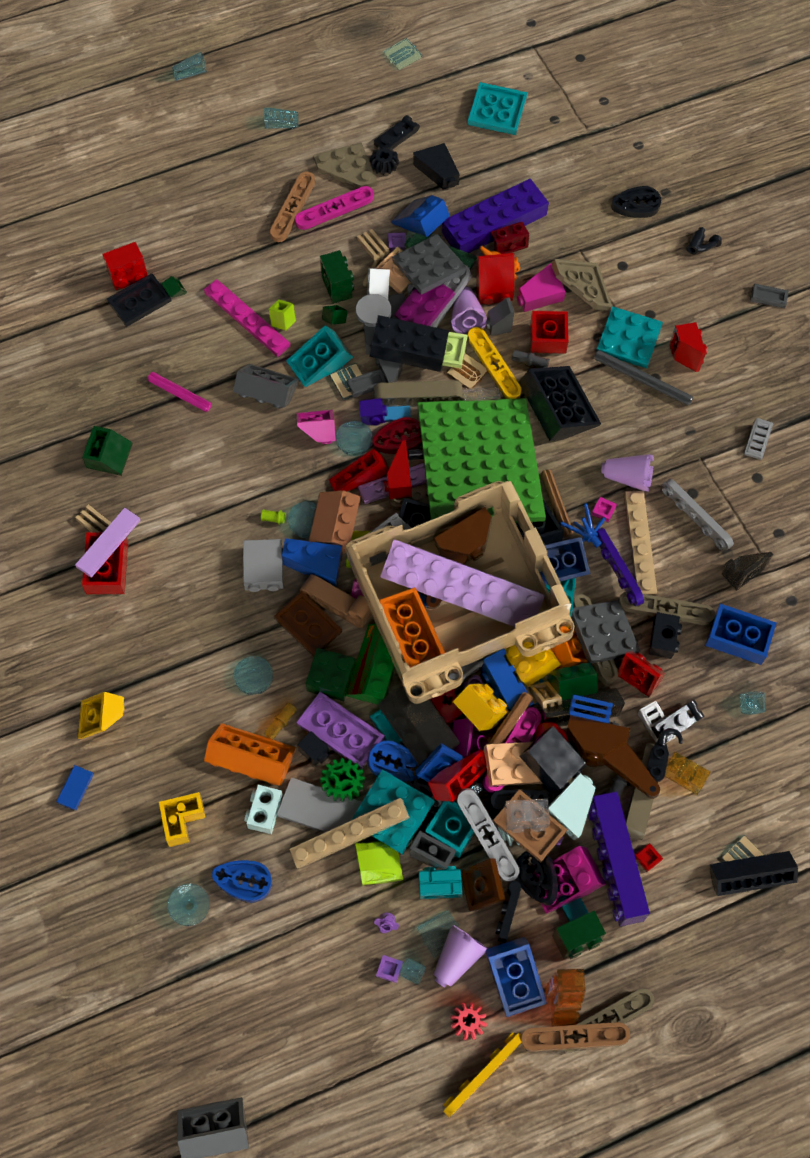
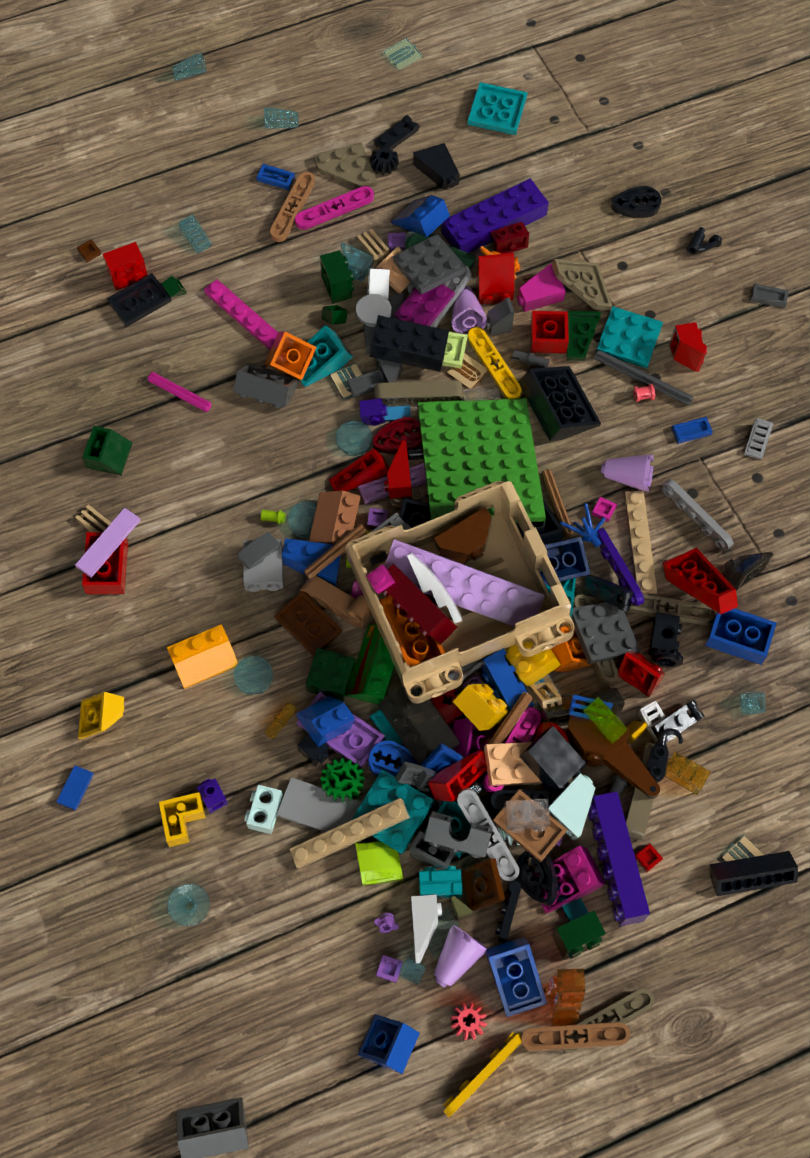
orange slope [204,723,296,786] -> none
blue piece [212,860,272,903] -> none
lime brick [269,299,296,331] -> none
dark pink slope [296,410,336,444] -> none
dark green slope [546,662,597,700] -> none
none -> reddish brown tile [77,239,101,263]
none -> light orange slope [167,624,239,689]
none -> clear light blue slope [178,215,212,254]
none -> dark purple brick [197,778,228,813]
none -> dark grey slope [237,532,281,569]
none -> blue tile [257,164,295,190]
none -> orange slope [265,331,317,380]
none -> blue slope [296,696,355,747]
none -> medium nougat axle [304,524,366,579]
none -> clear light blue slope [341,242,373,282]
none -> blue slope [358,1014,420,1074]
none -> dark pink plate [366,564,395,594]
none -> medium lavender plate [367,508,388,529]
none -> dark red wedge [382,564,458,644]
none -> dark grey slope [395,762,438,793]
none -> white slope [407,552,462,624]
none -> white slope [411,895,442,963]
none -> dark grey arch [424,811,493,858]
none -> olive slope [450,896,473,921]
none -> dark green wing [566,311,602,361]
none -> black plate [583,574,633,611]
none -> clear neon green slope [583,697,627,744]
none -> yellow slope [627,721,647,743]
none -> coral bush [633,384,655,402]
none -> black gear [651,648,684,668]
none -> red wedge [663,547,738,614]
none -> blue tile [671,417,713,444]

